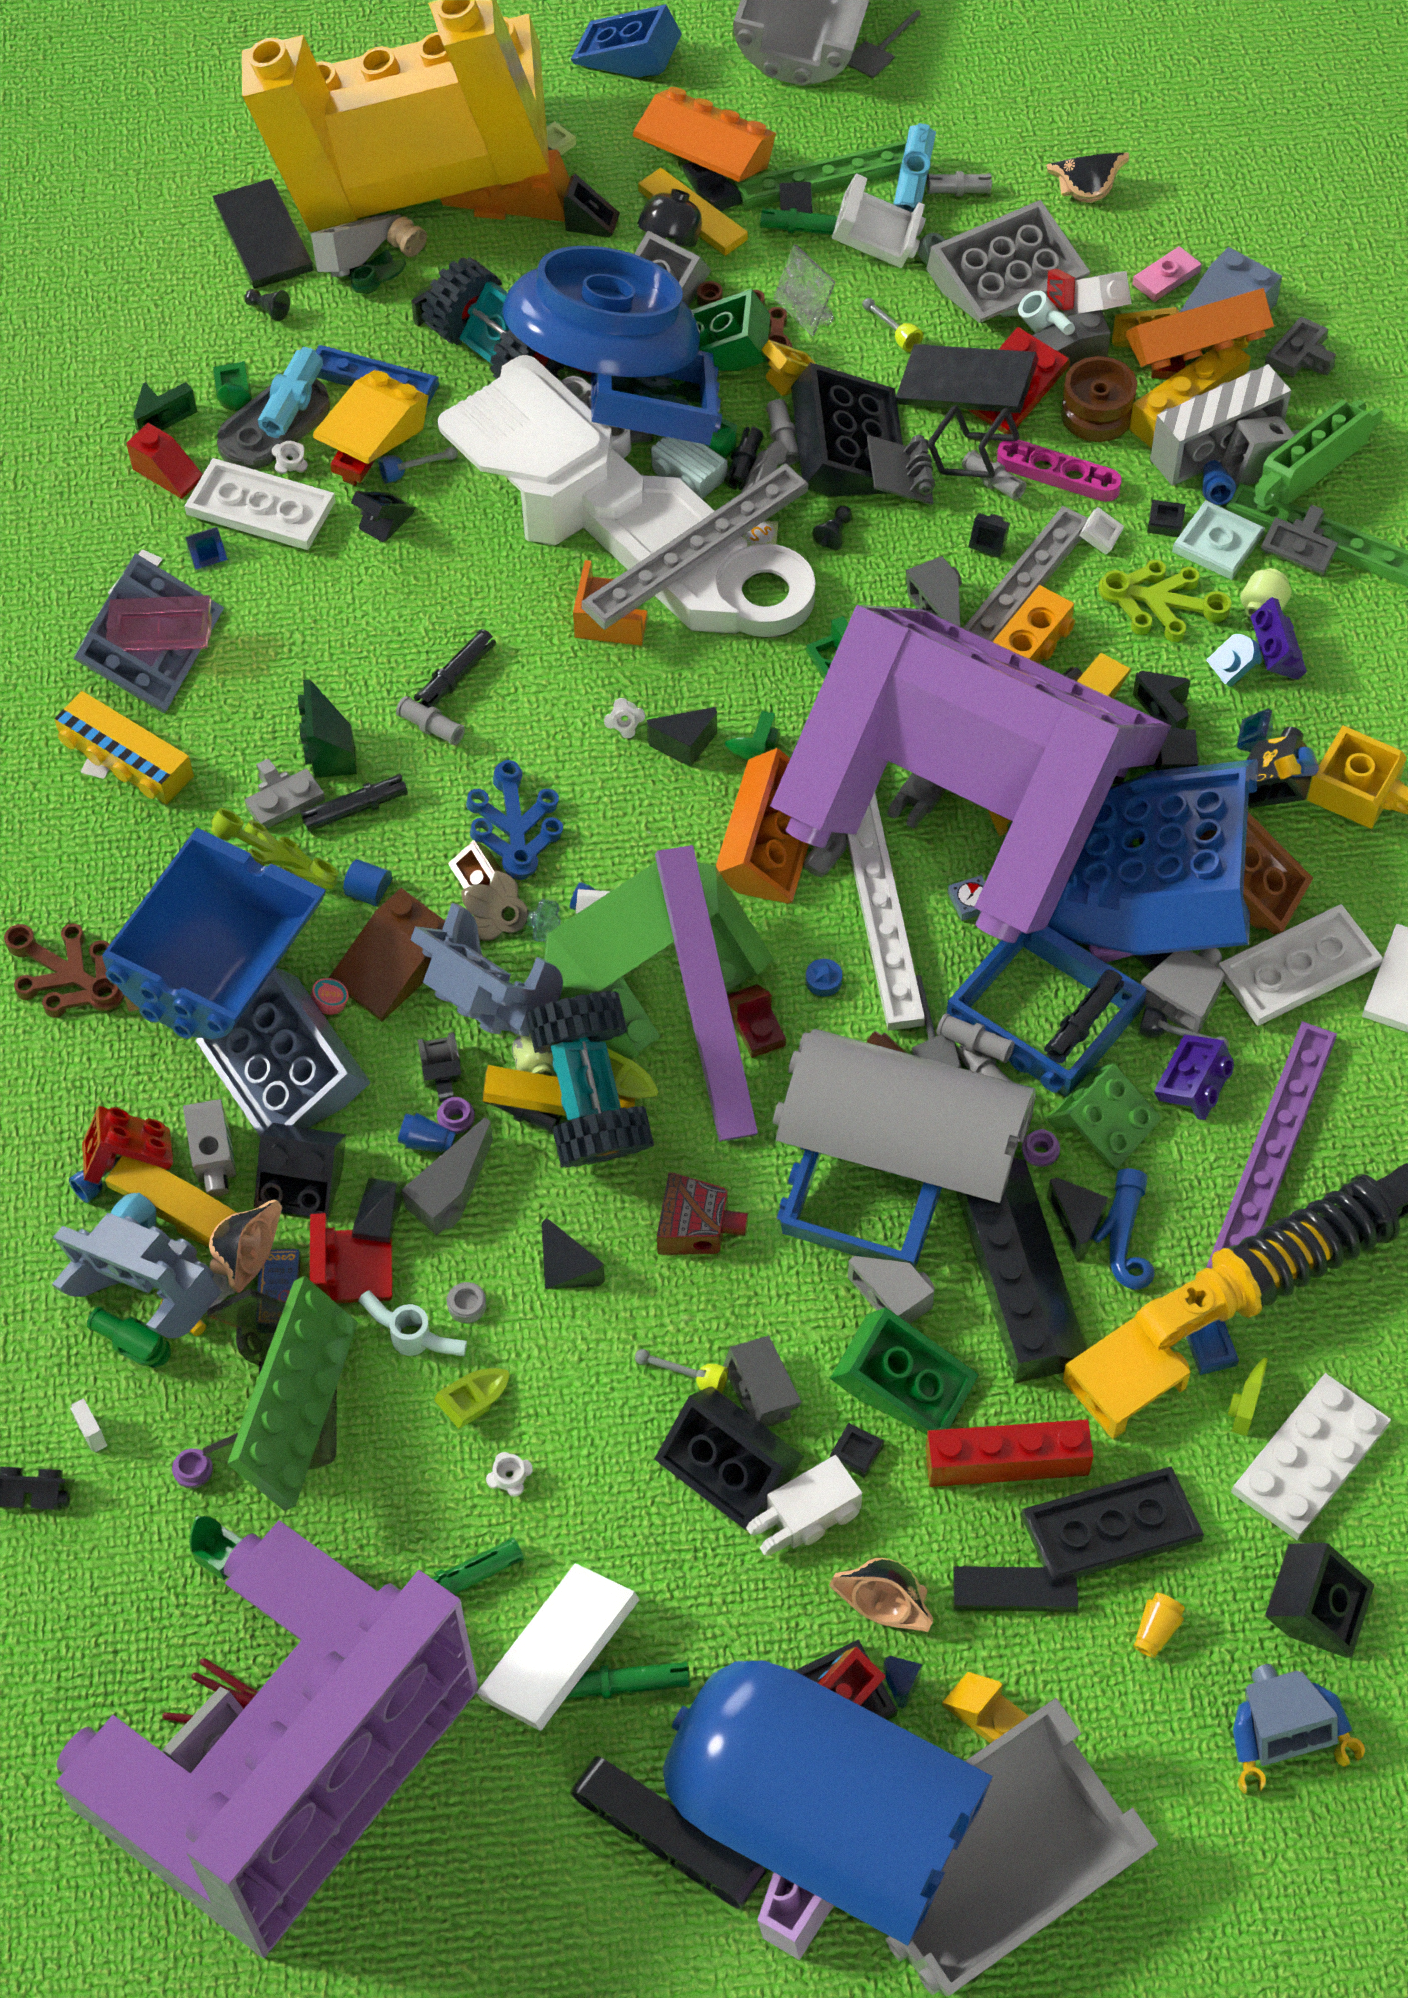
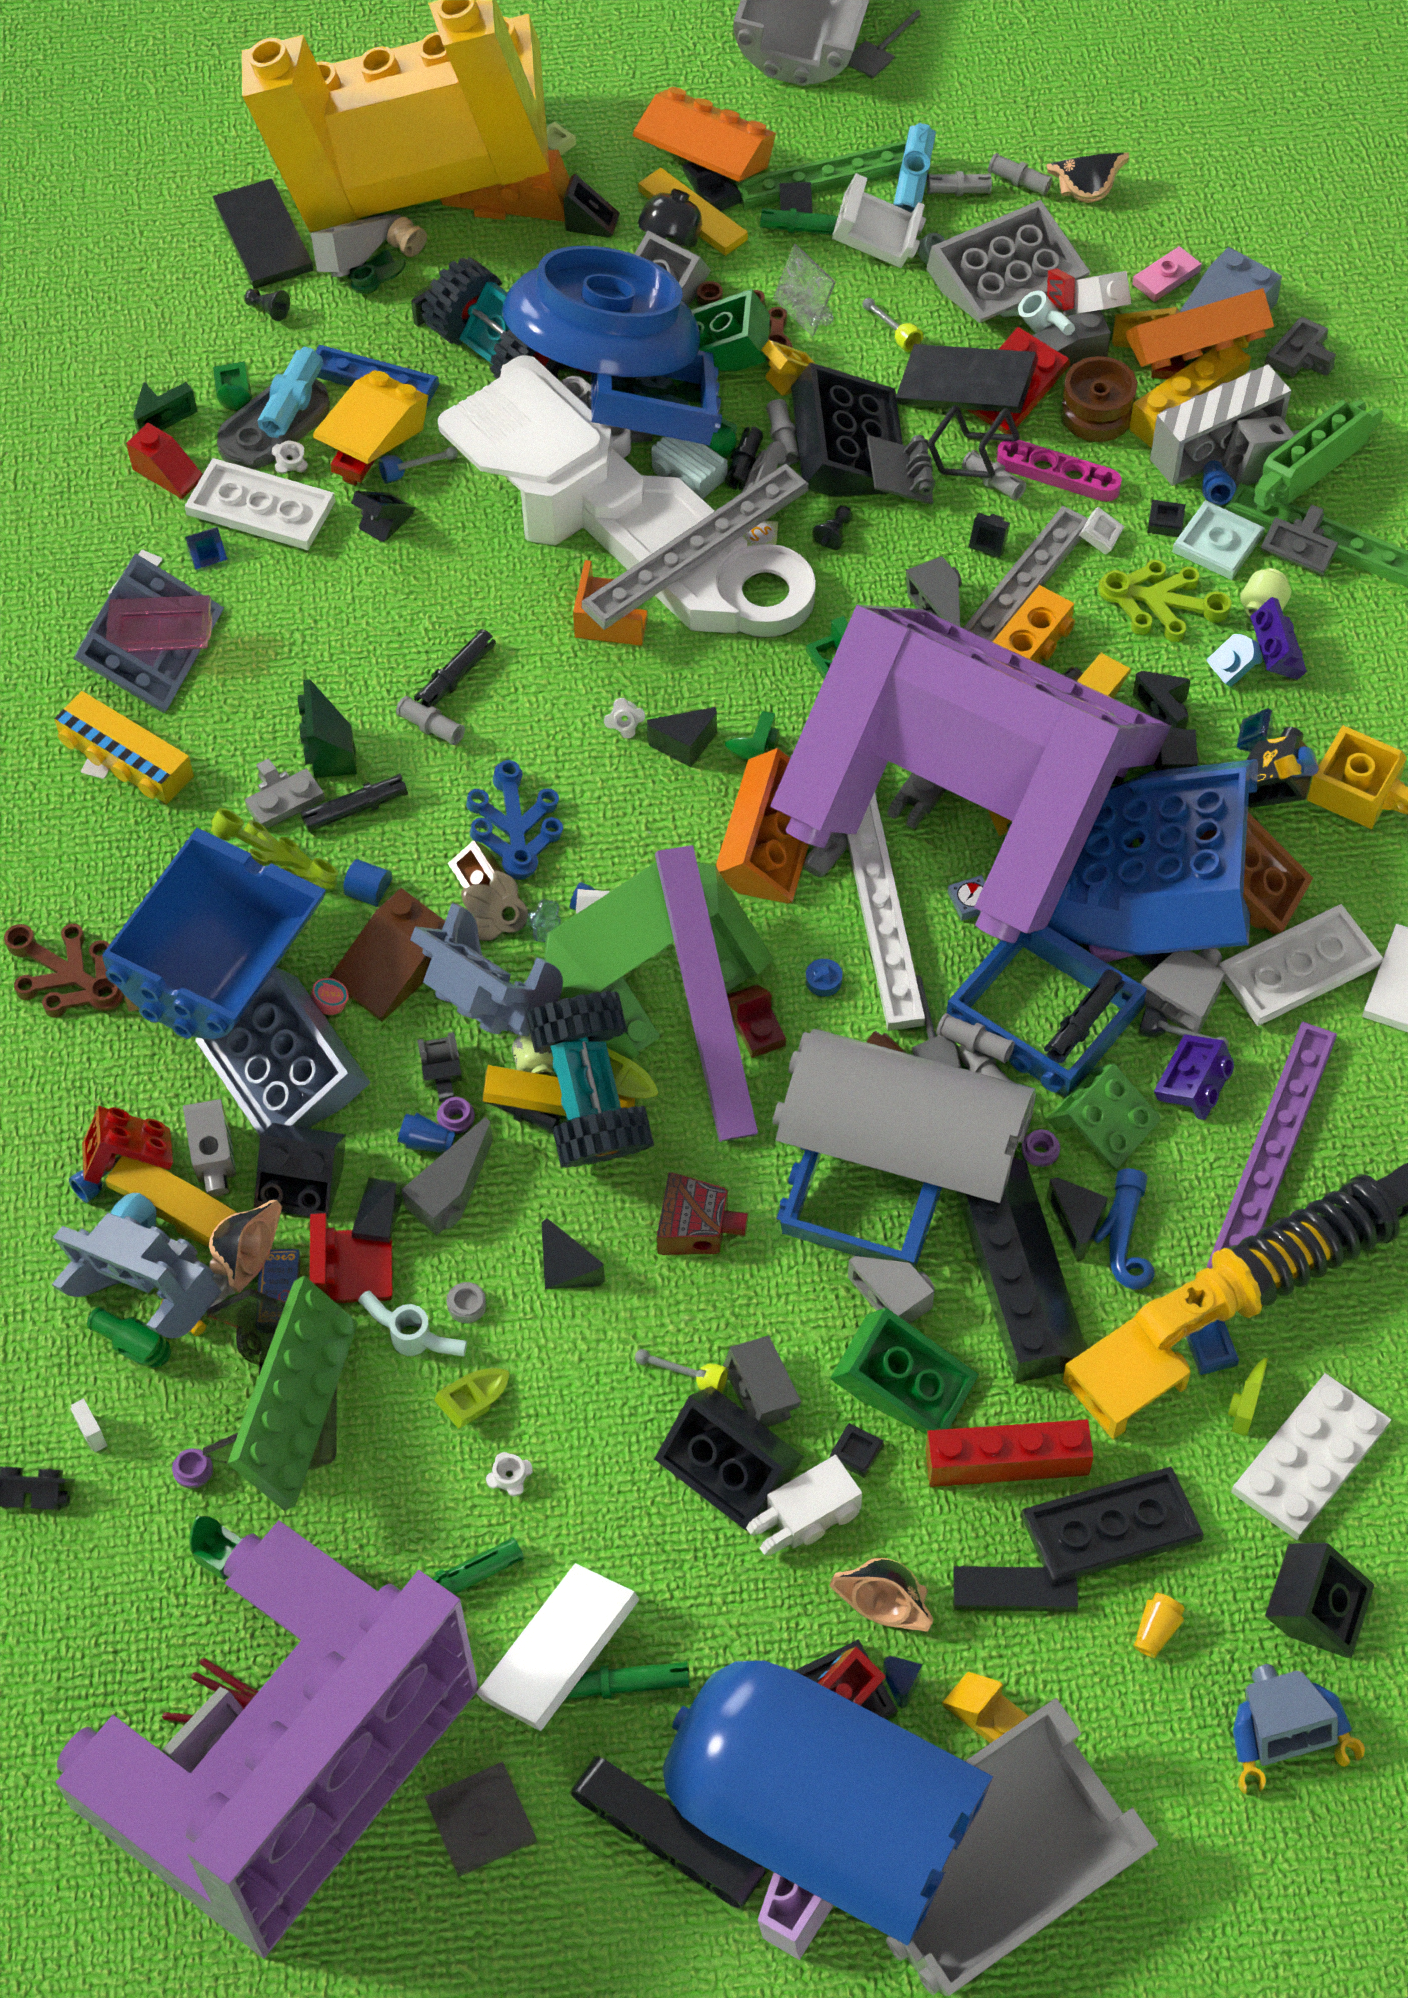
blue slope [571,4,682,77] -> none
none -> tile [425,1762,537,1877]
none -> light grey pin [988,153,1053,196]

